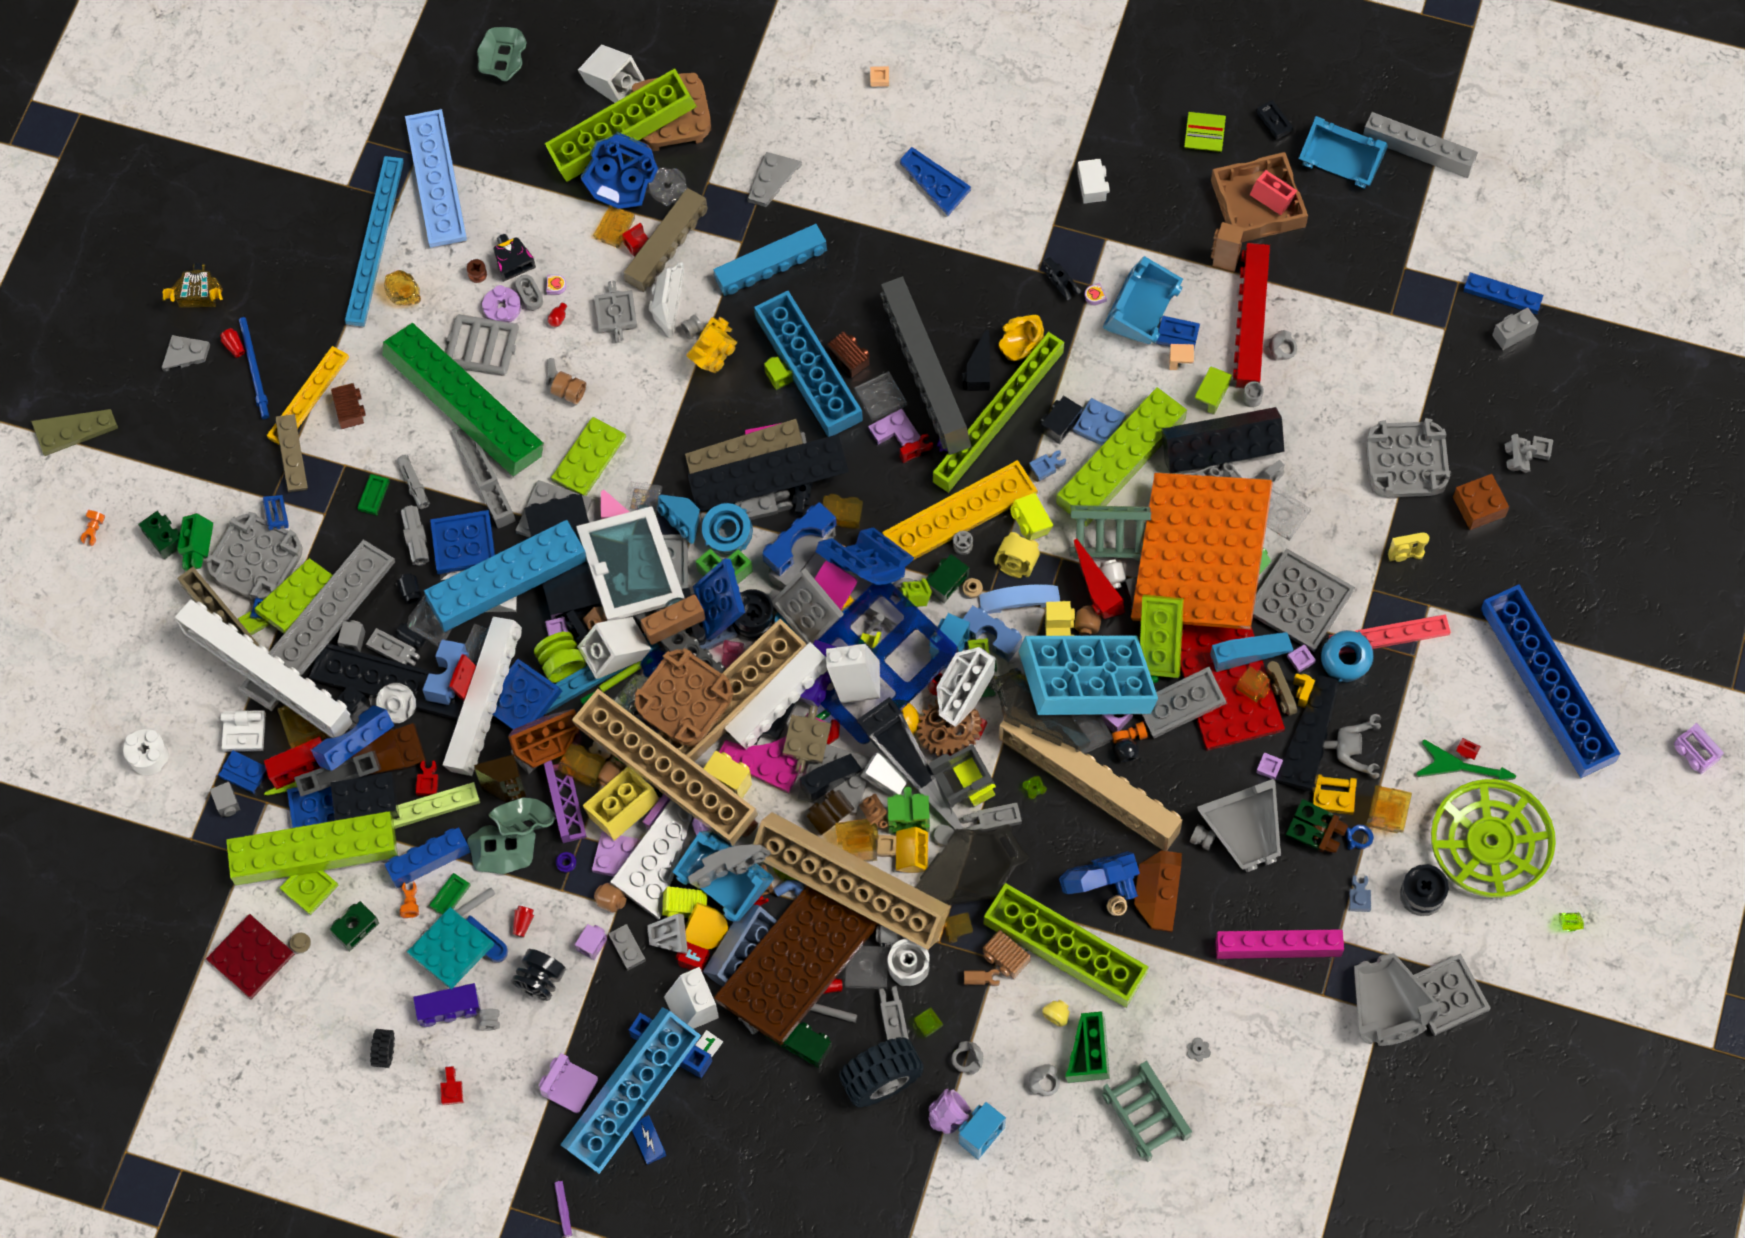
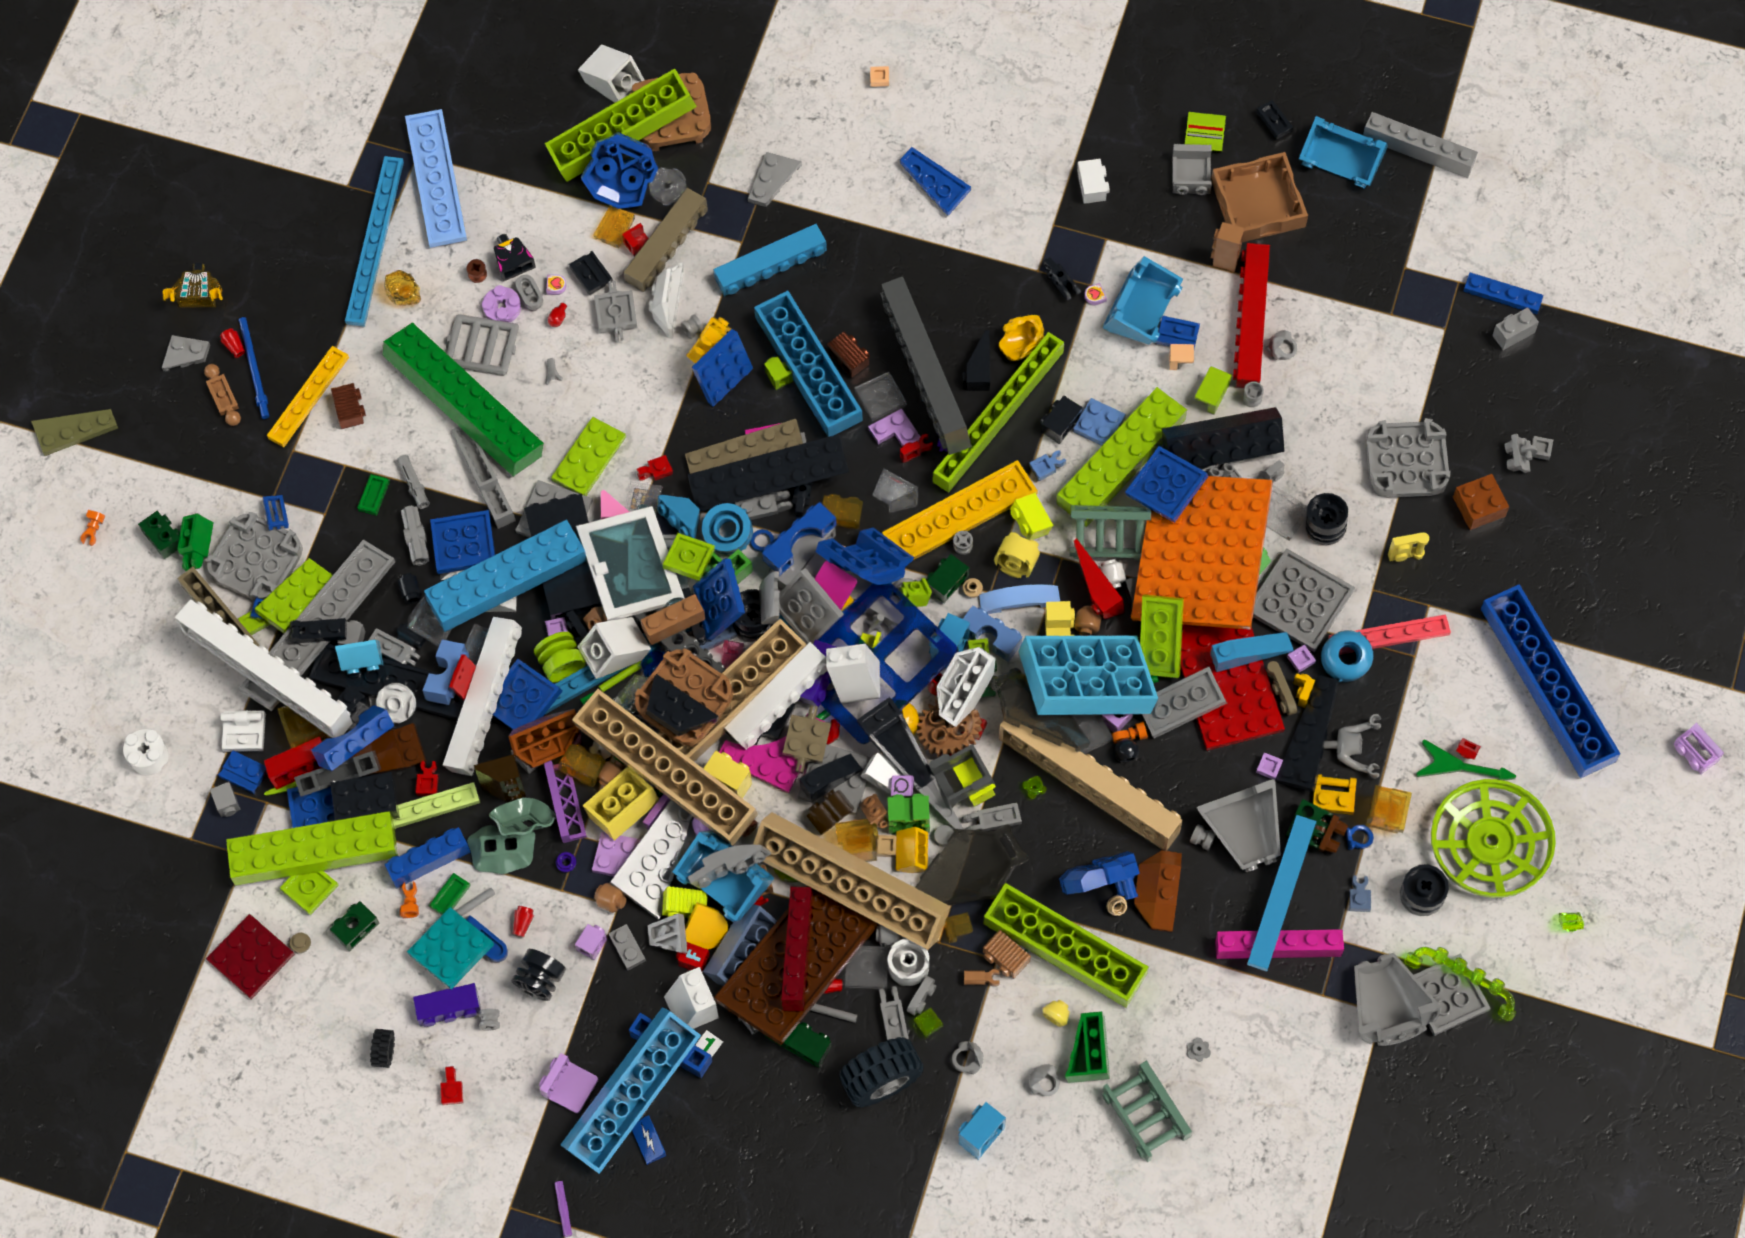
dark tan plate [275,414,308,493] -> none
sand green piece [477,27,527,81] -> none
medium nougat wheel [551,371,587,404] -> none
medium blue arm [774,880,804,897] -> none
lavender helmet [928,1088,971,1134] -> none
clear yellow brick [1237,667,1270,702] -> none
coral brick [1250,170,1297,215] -> none
none -> medium nougat plate [204,364,241,426]
none -> black plate [290,618,347,643]
none -> medium azure slope [335,640,383,674]
none -> black plate [569,251,613,295]
none -> red plate [637,455,673,481]
none -> black wing [646,674,719,736]
none -> lime plate [663,533,715,581]
none -> blue plate [692,329,753,407]
none -> blue piece [751,529,777,553]
none -> light grey slope [759,571,779,624]
none -> dark red brick [781,887,813,1011]
none -> clear slope [872,469,918,513]
none -> lavender tile [891,775,914,797]
none -> light grey plate [907,976,936,1016]
none -> blue plate [1125,446,1208,523]
none -> light grey panel [1172,144,1212,195]
none -> dark azure tile [1247,815,1316,971]
none -> black wheel [1305,493,1348,545]
none -> clear neon green bar [1404,947,1516,1021]

